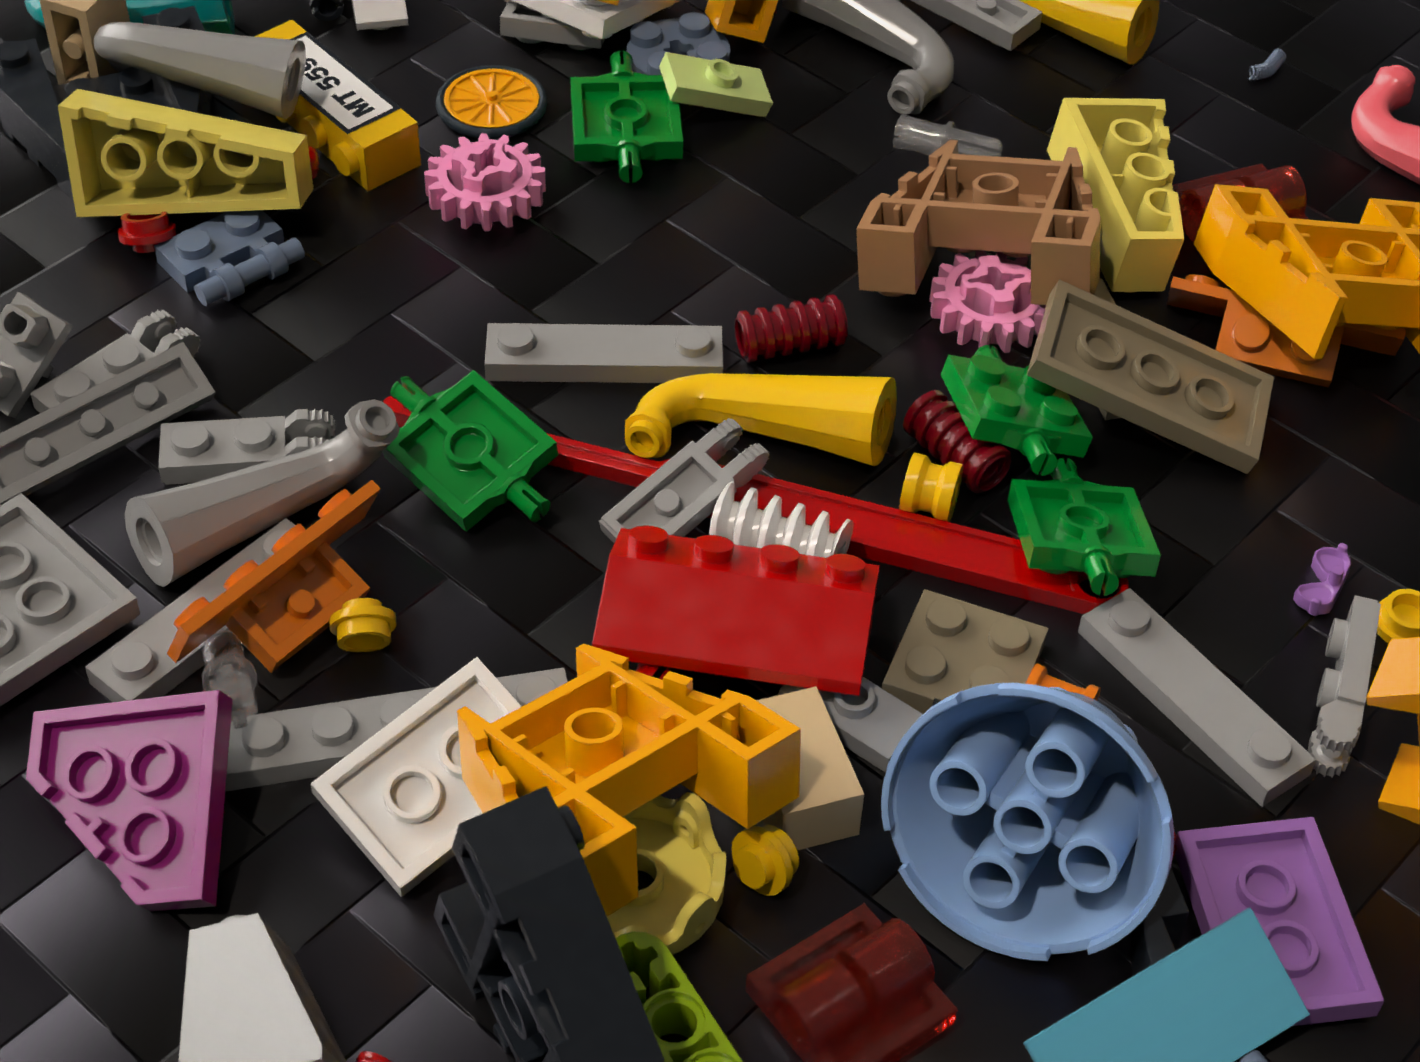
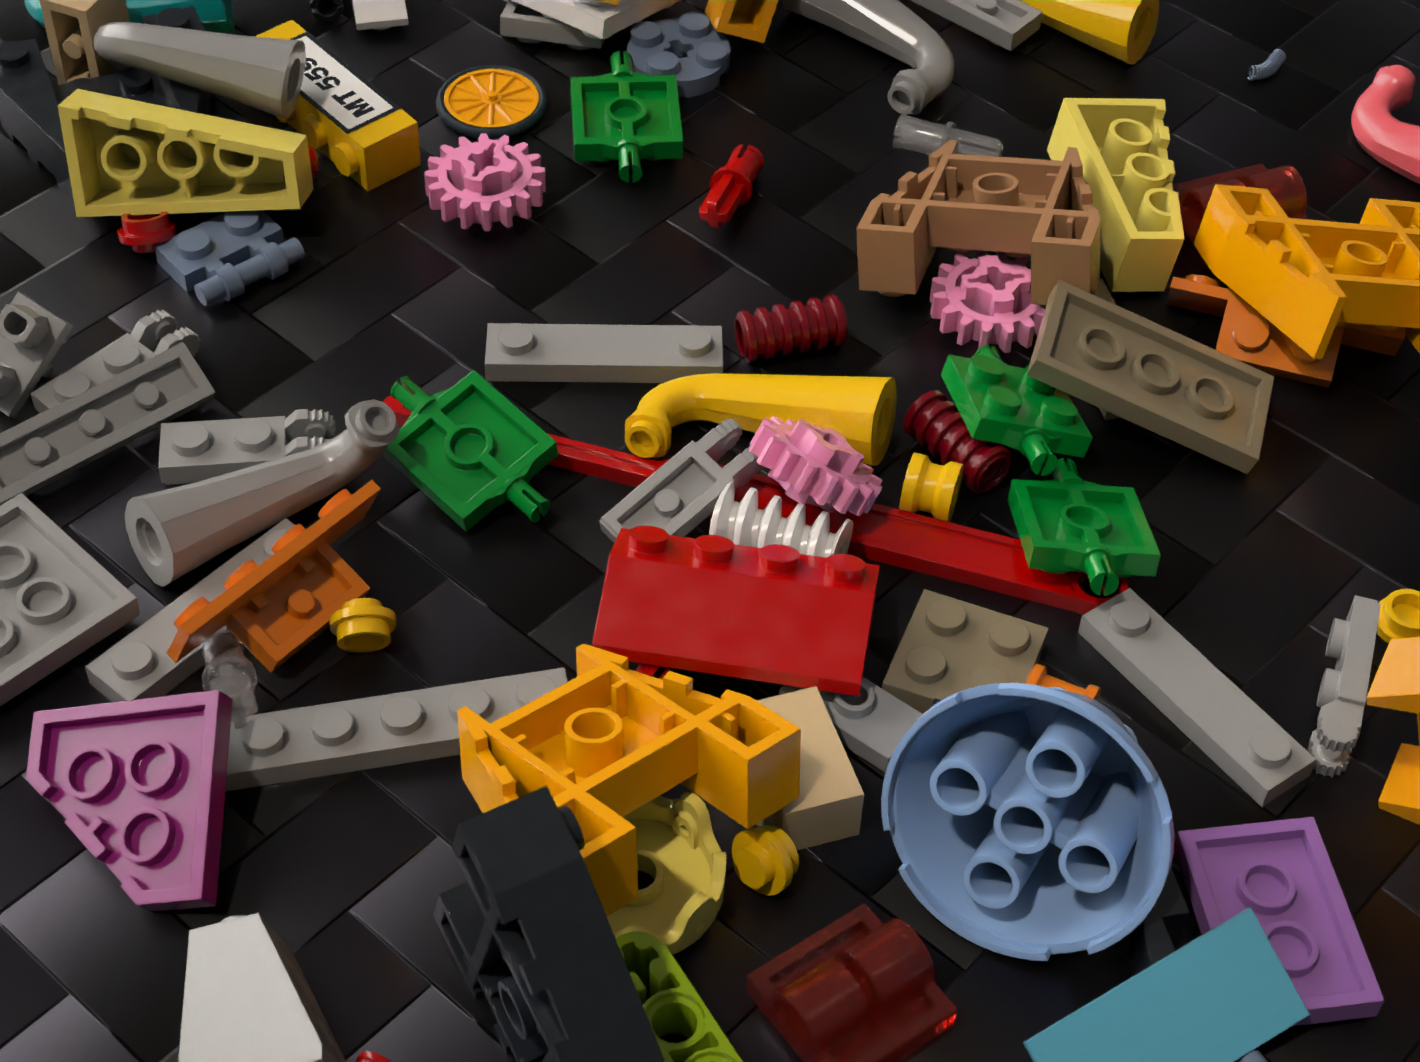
white plate [310,657,522,897] -> none
yellowish green plate [659,52,773,117] -> none
medium lavender piece [1293,543,1351,616] -> none
none -> red axle [699,144,765,229]
none -> bright pink gear [749,416,883,516]

